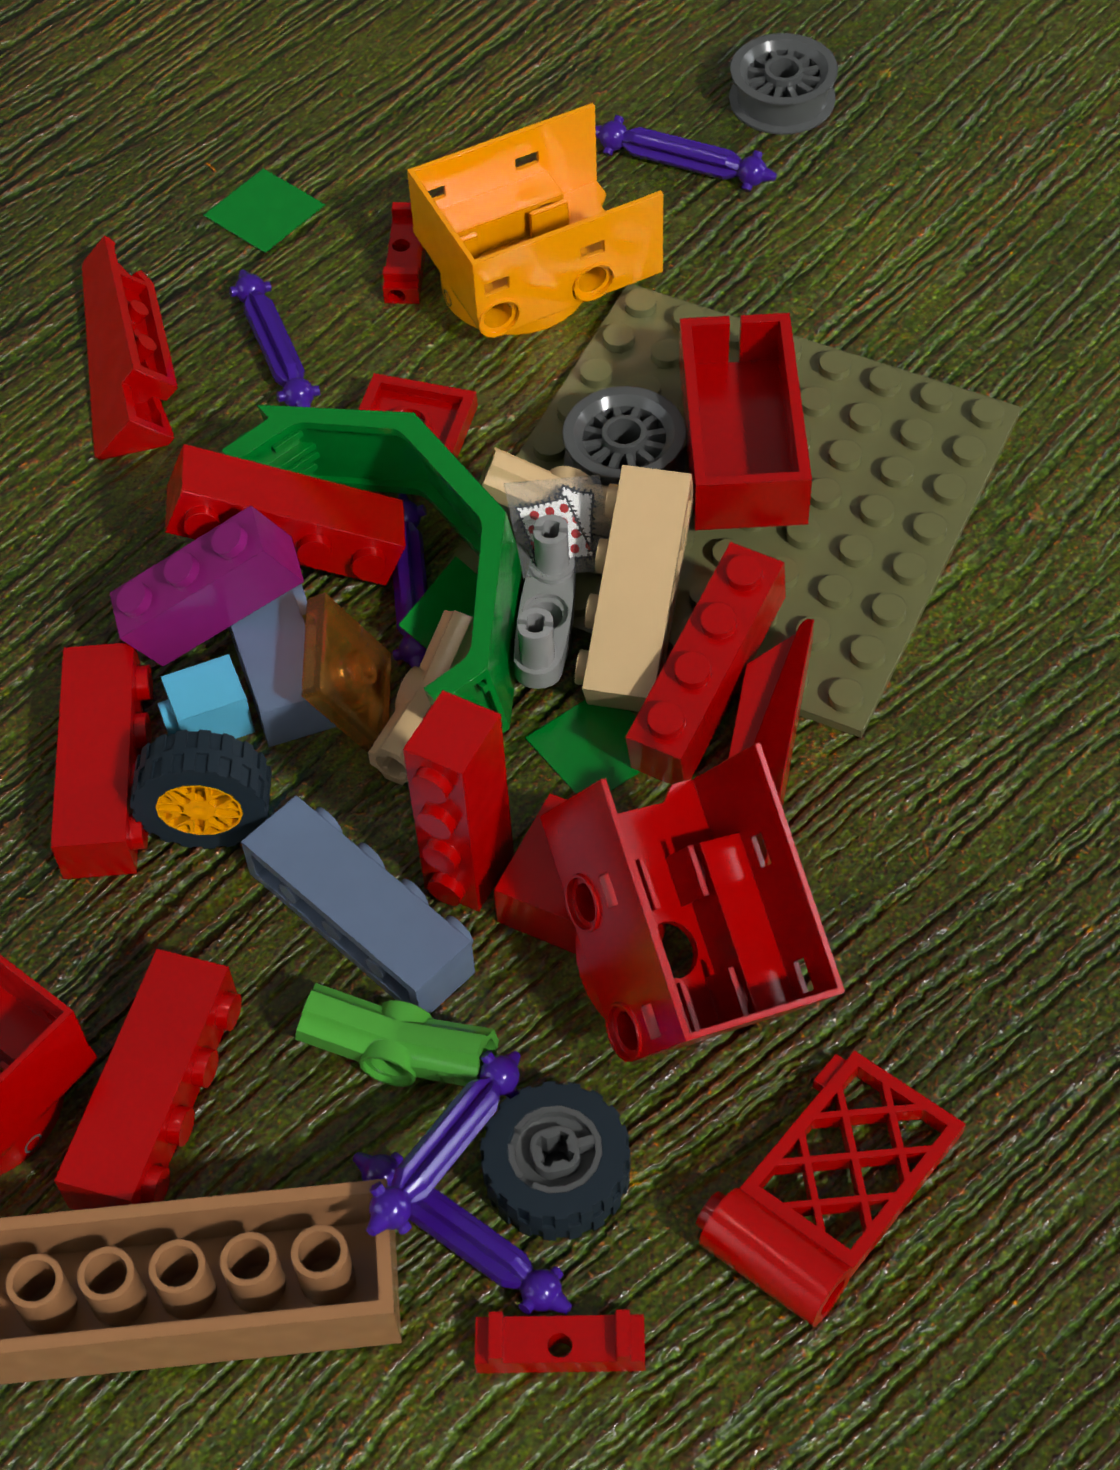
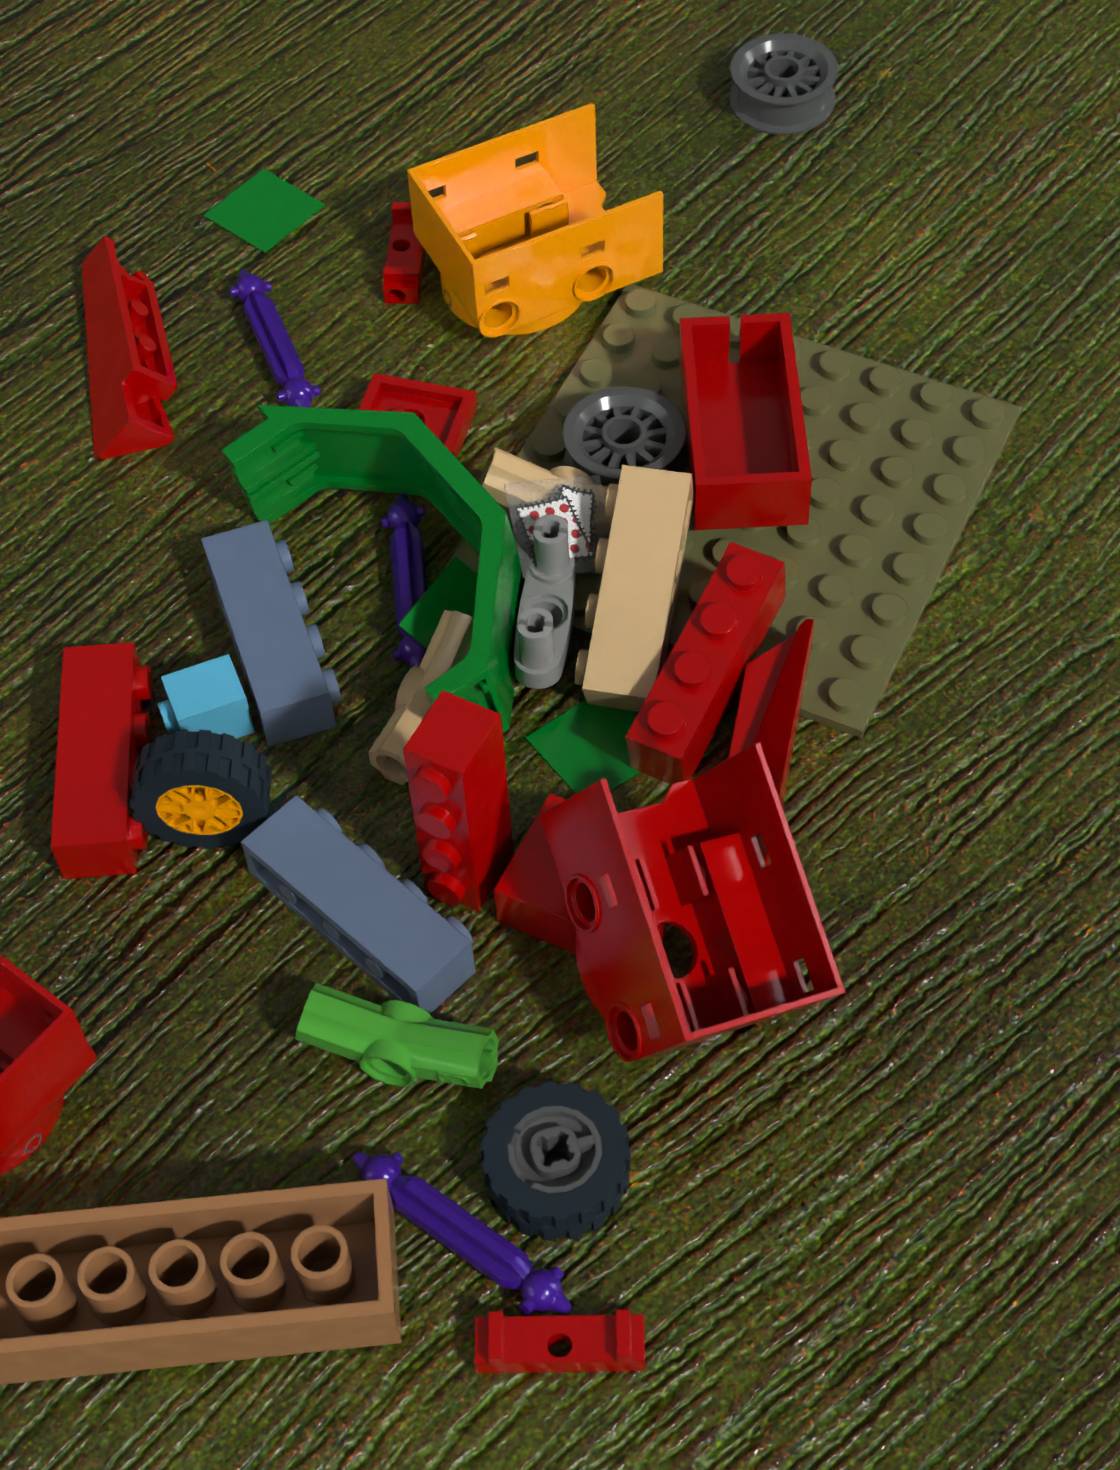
red brick [54,949,242,1210] -> none
magenta brick [110,506,304,666] -> none
red brick [165,444,406,586] -> none
clear orange plate [301,592,391,752] -> none
dark purple wheel [367,1050,521,1236] -> none
dark purple wheel [596,115,777,192] -> none
red piece [696,1050,966,1327] -> none

